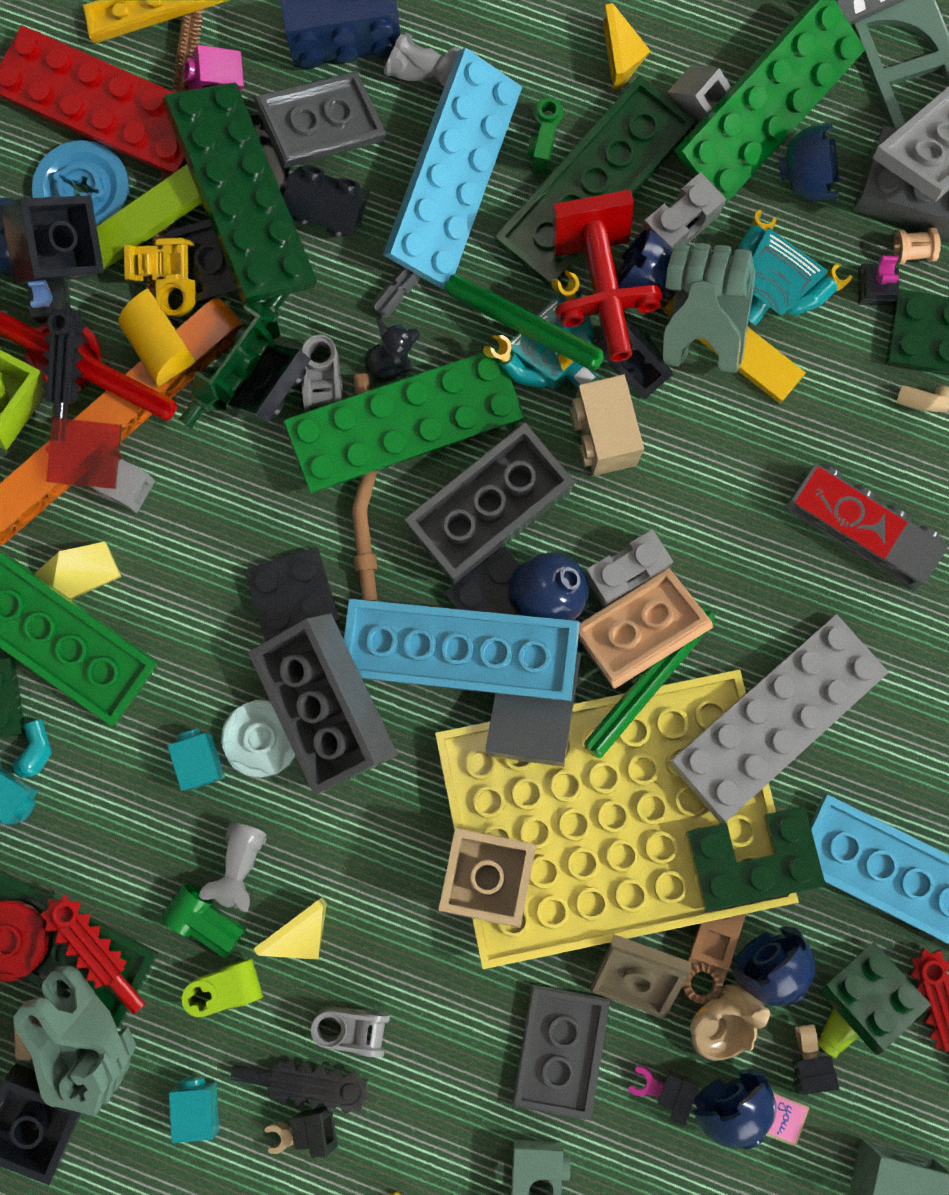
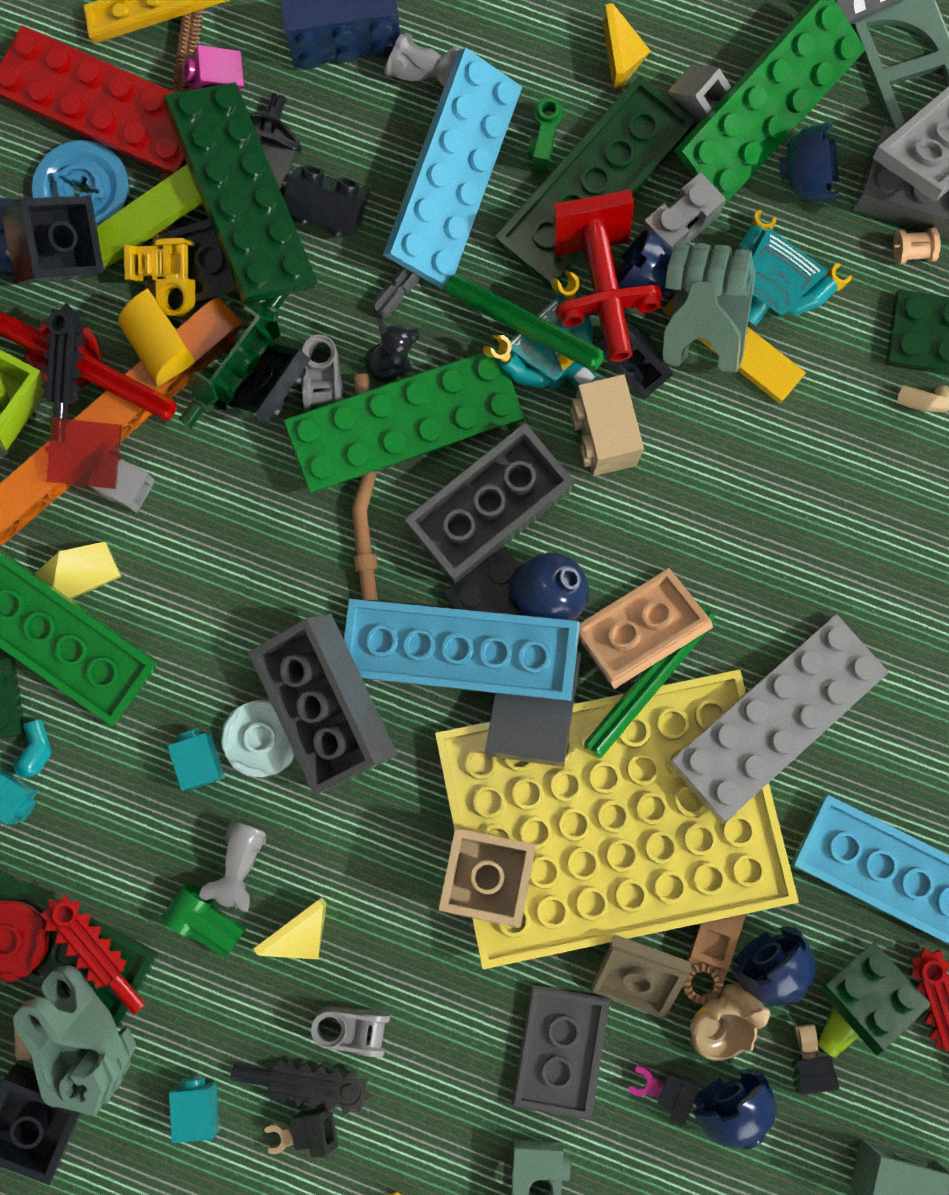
pearl dark grey piece [28,280,70,323] -> none
lime piece [181,958,264,1017] -> none
black plate [244,547,340,642] -> none
dark grey tile [254,71,387,168] -> none
light grey brick [585,529,673,608] -> none
dark green plate [686,806,826,912] -> none
bright pink tile [767,1091,810,1146] -> none
brick [784,463,949,590] -> none
black piece [858,255,899,306] -> none

